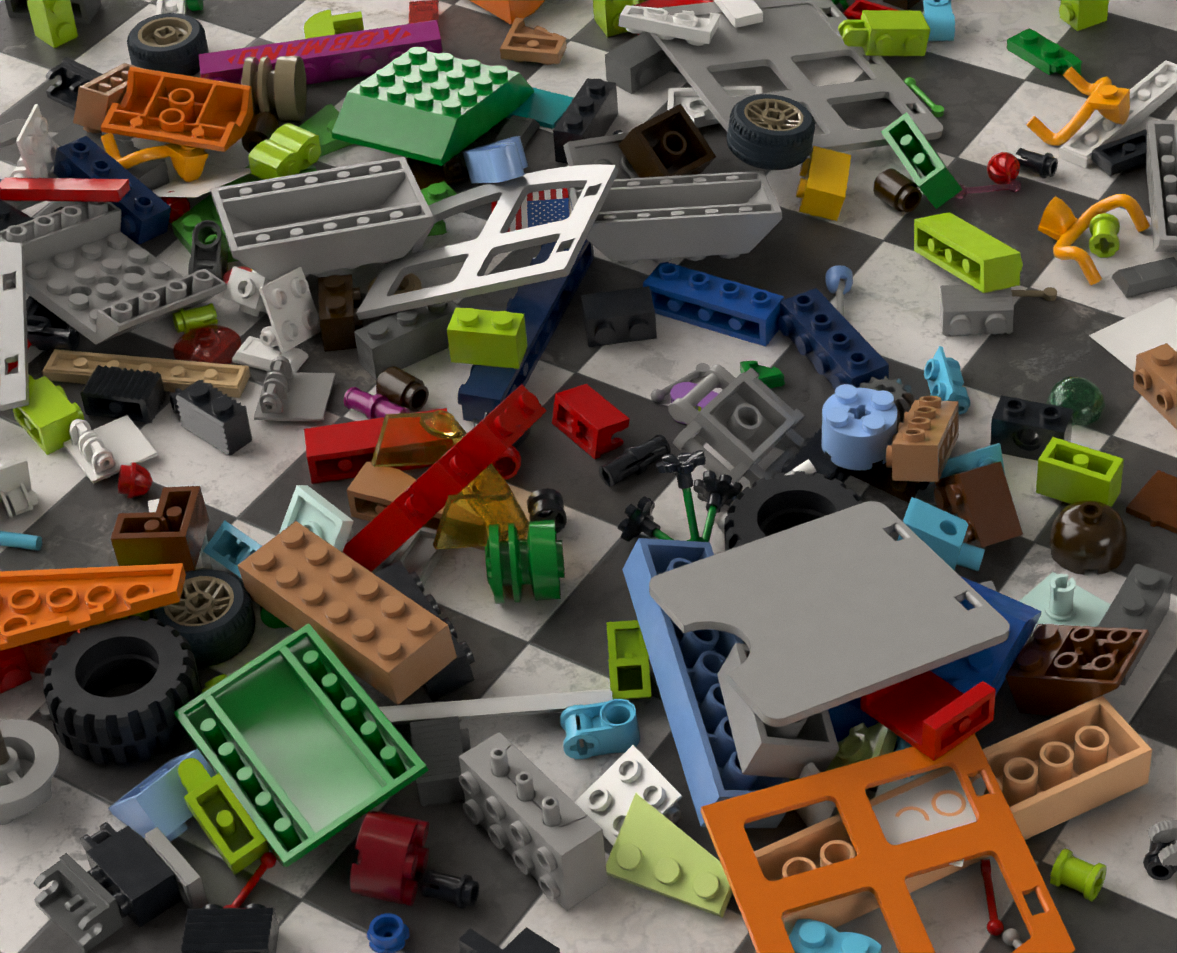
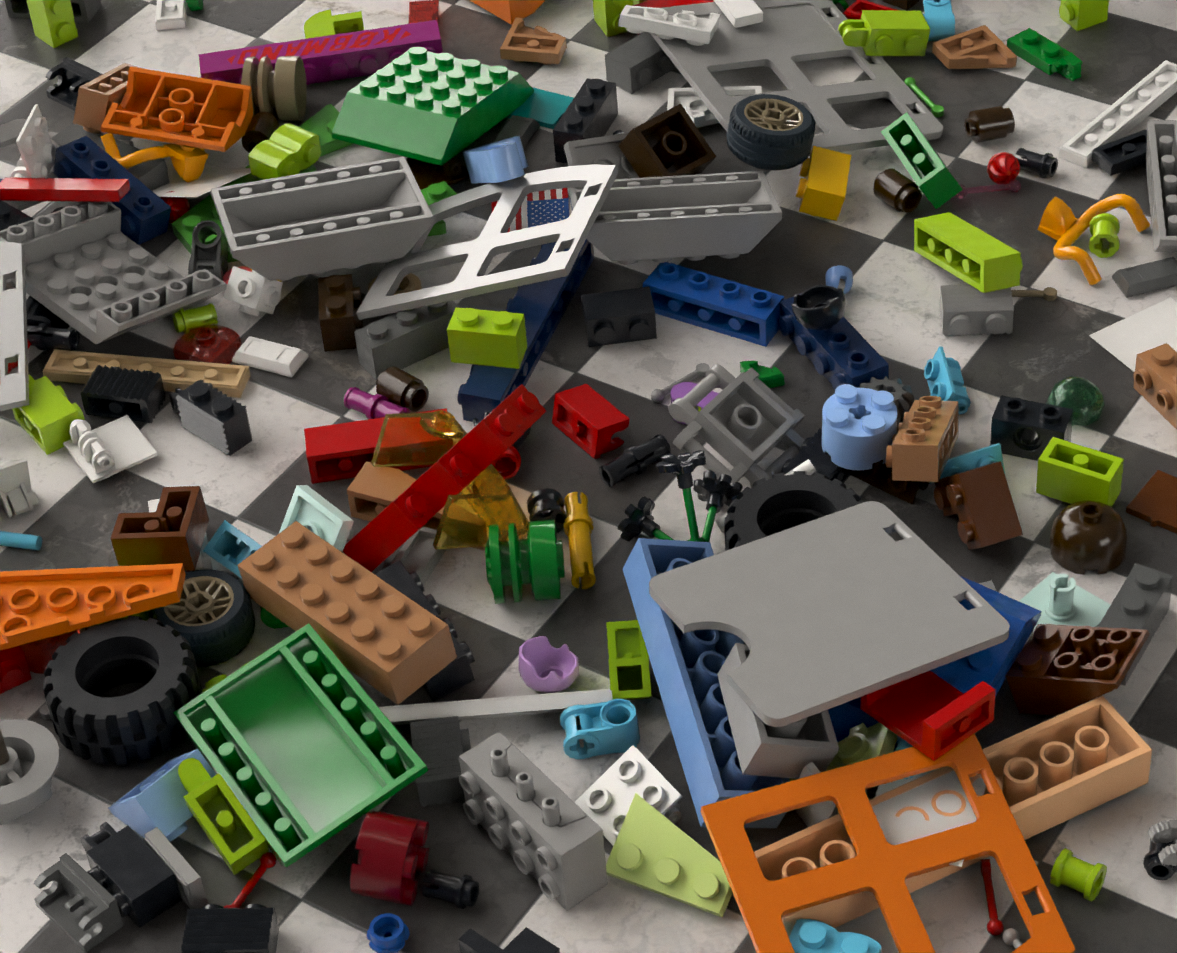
red plate [118,462,153,498] -> none
black wheel [127,13,209,76] -> none
light grey hinge [254,356,336,422] -> none
white hinge [259,267,321,353] -> none
medium azure torso [898,497,985,571] -> none
light orange piece [1026,66,1130,146] -> none
none -> lavender hair [519,636,579,693]
none -> yellow pin [563,492,596,589]
none -> black hair [791,285,846,331]
none -> medium nougat wing [932,25,1017,69]
none -> dark brown brick [964,106,1015,143]

